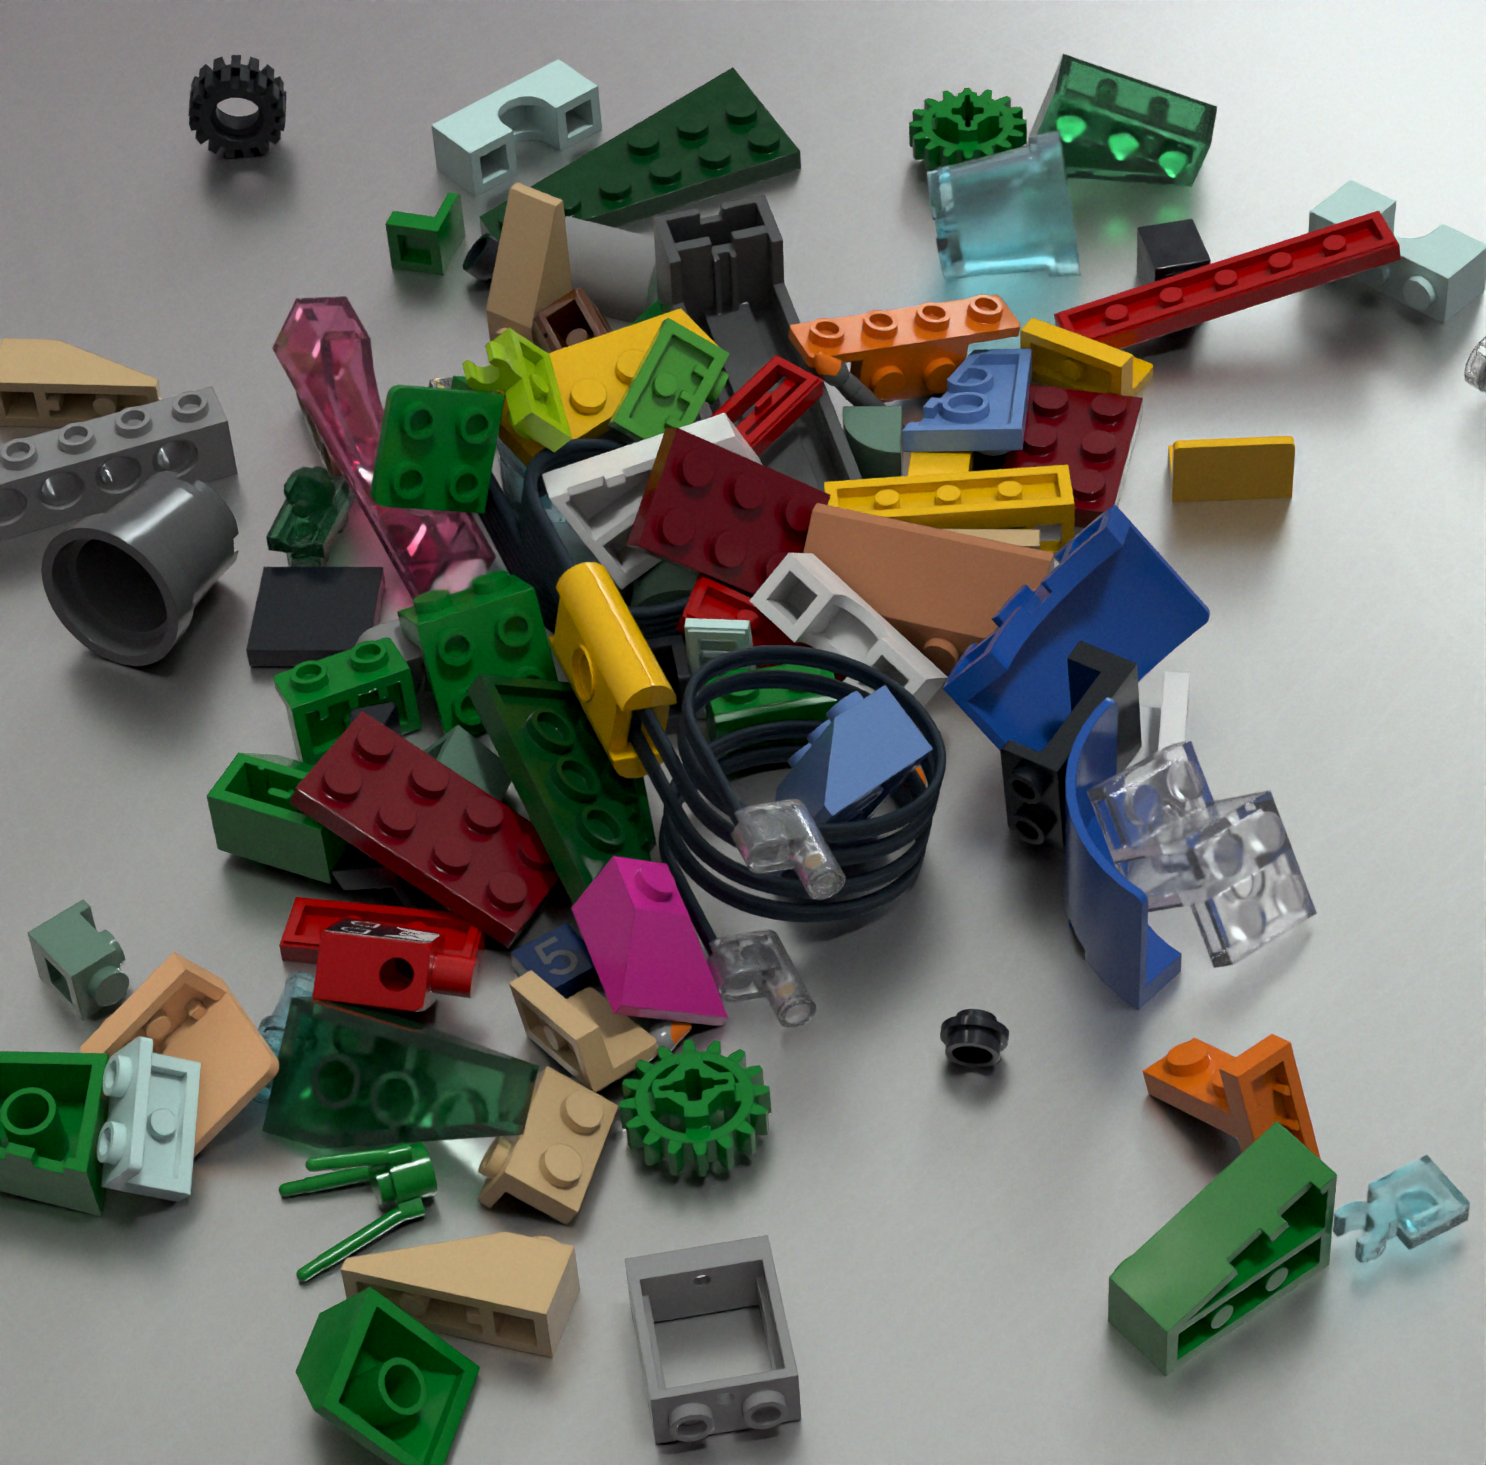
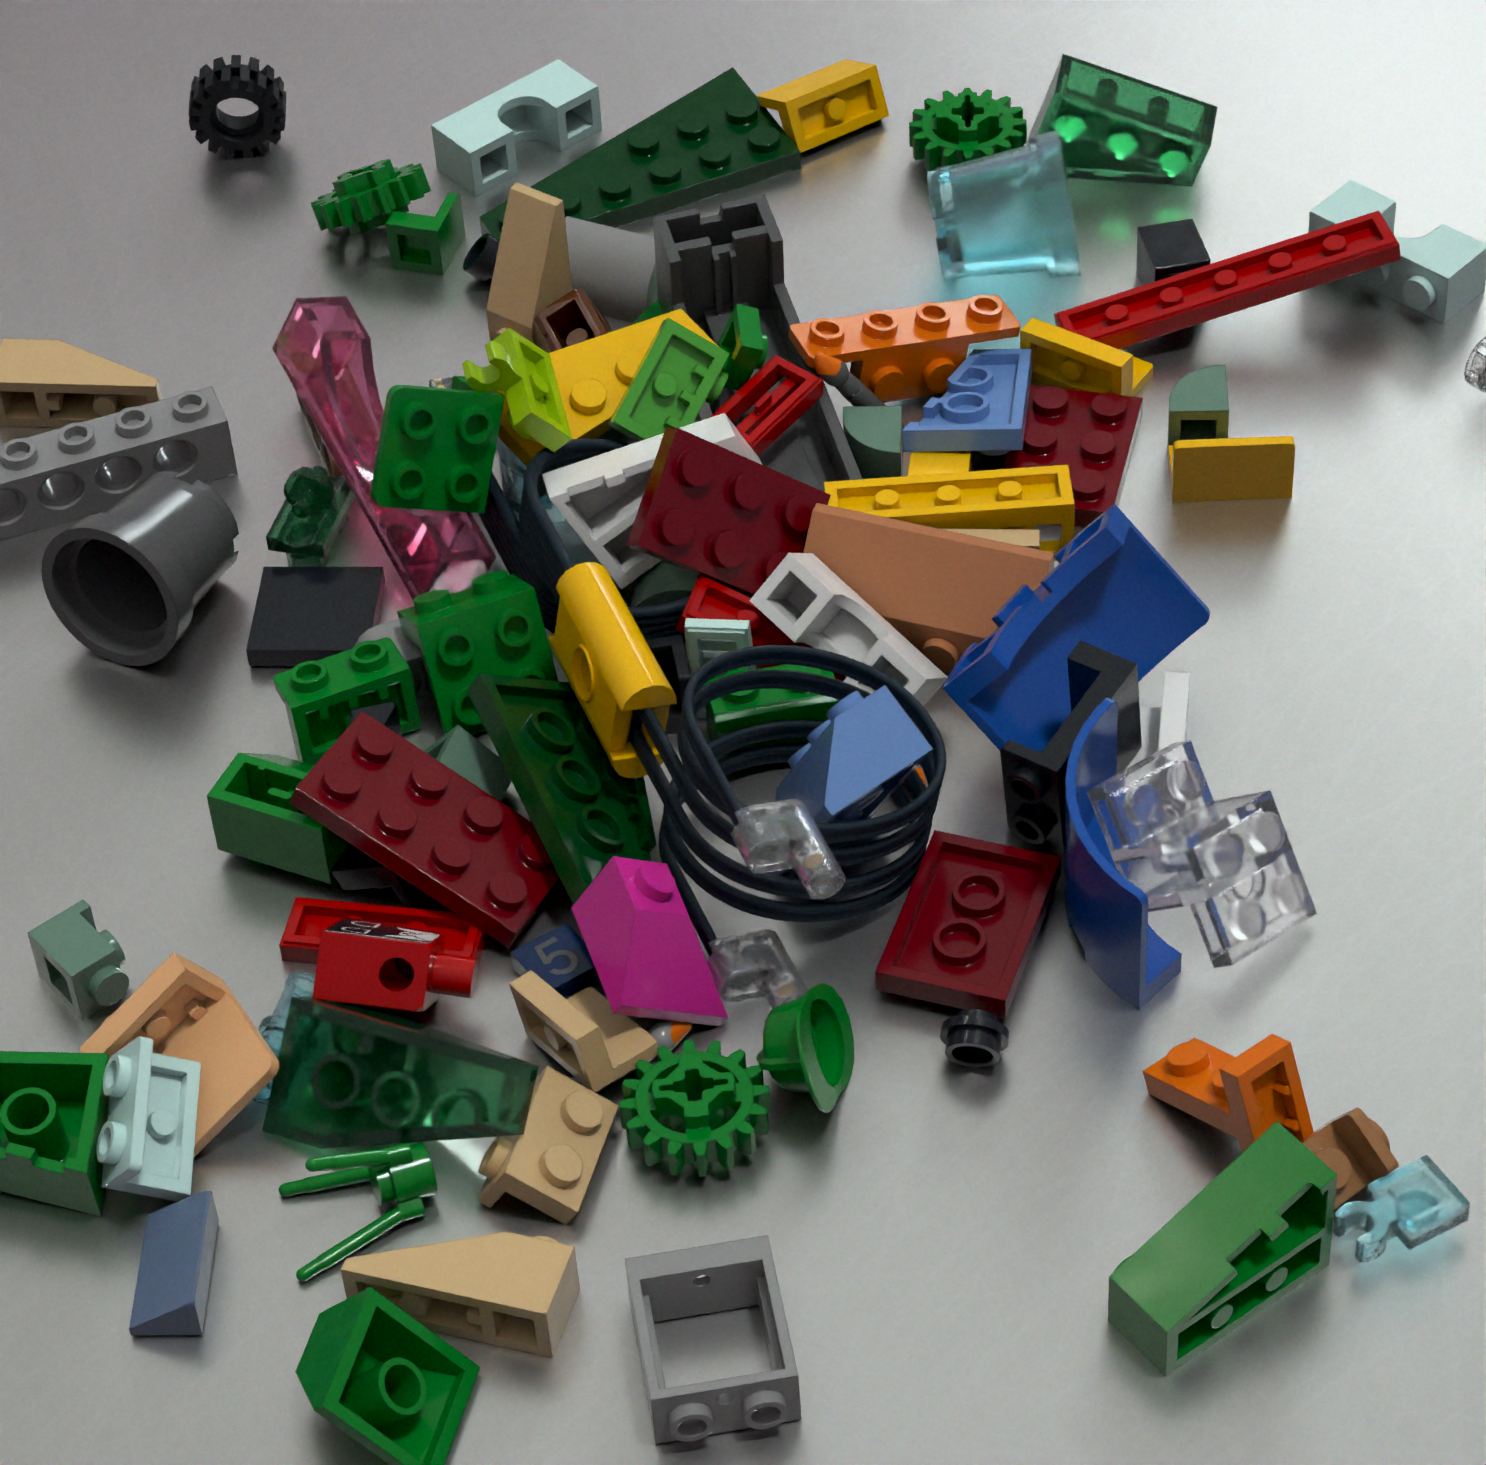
none -> sand blue slope [129,1191,219,1335]
none -> green gear [311,159,431,234]
none -> green plate [717,304,768,390]
none -> green piece [756,983,854,1113]
none -> yellow panel [757,59,889,153]
none -> dark red plate [875,830,1061,1019]
none -> sand green brick [1167,364,1229,452]
none -> medium nougat bracket [1301,1107,1399,1210]

